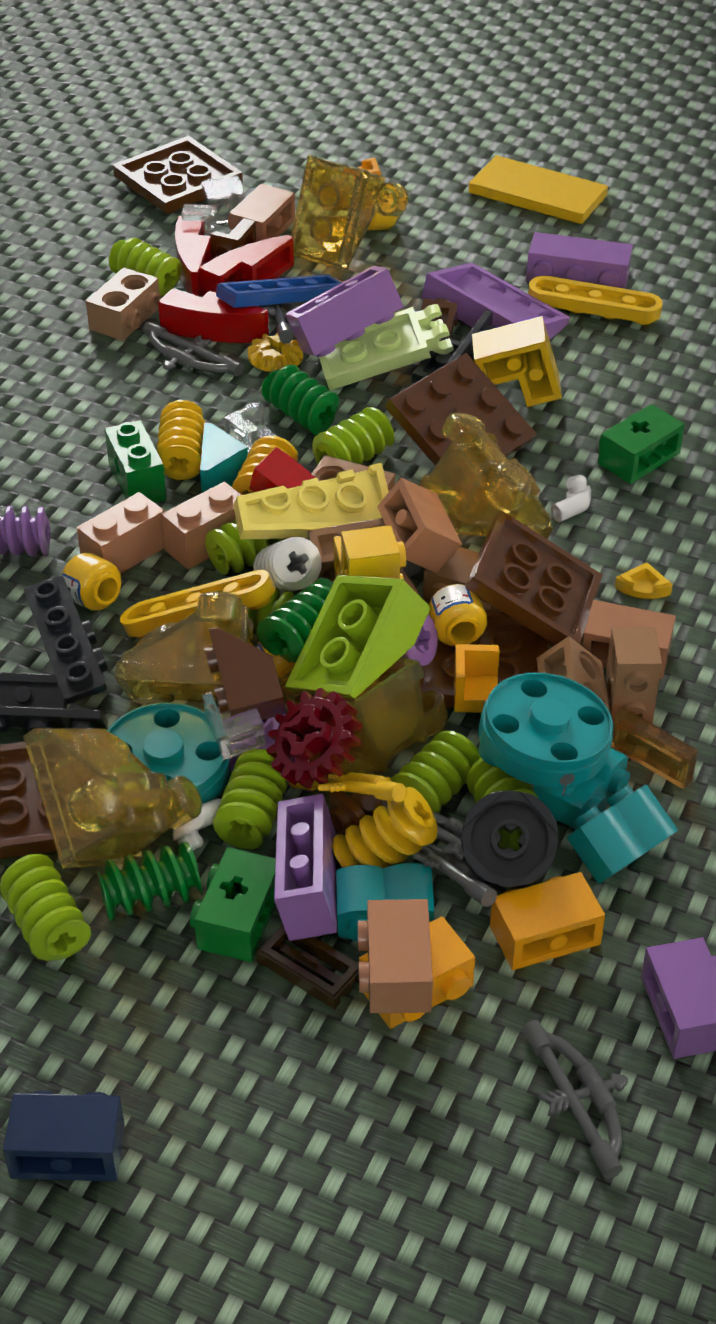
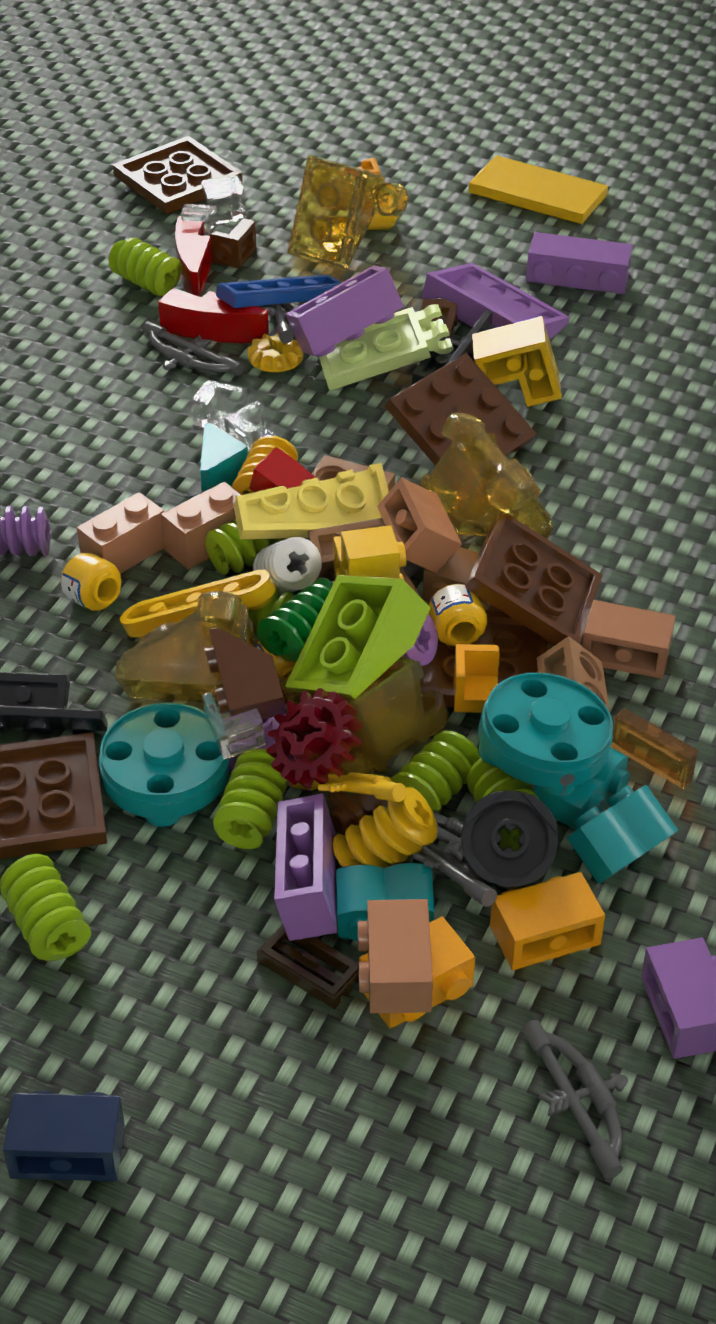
clear yellow piece [23,728,203,868] -> none
black bracket [24,575,108,704] -> none
medium nougat brick [86,268,161,341] -> none
green piece [97,842,202,921] -> none
green brick [105,420,167,503] -> none
yellow piece [156,400,206,480] -> none
white arm [173,798,221,850] -> none
green brick [190,847,276,963] -> none
red slope [199,235,294,297] -> none
brick [228,184,295,242] -> none
green piece [261,364,339,435] -> none
lime piece [312,407,395,465] -> none
yellow plate [528,276,663,325] -> none
white arm [551,475,591,522] -> none
green brick [598,404,685,484] -> none
medium nougat brick [605,627,662,726] -> none
yellow tile [615,562,673,599] -> none
none -> clear panel [192,380,248,438]

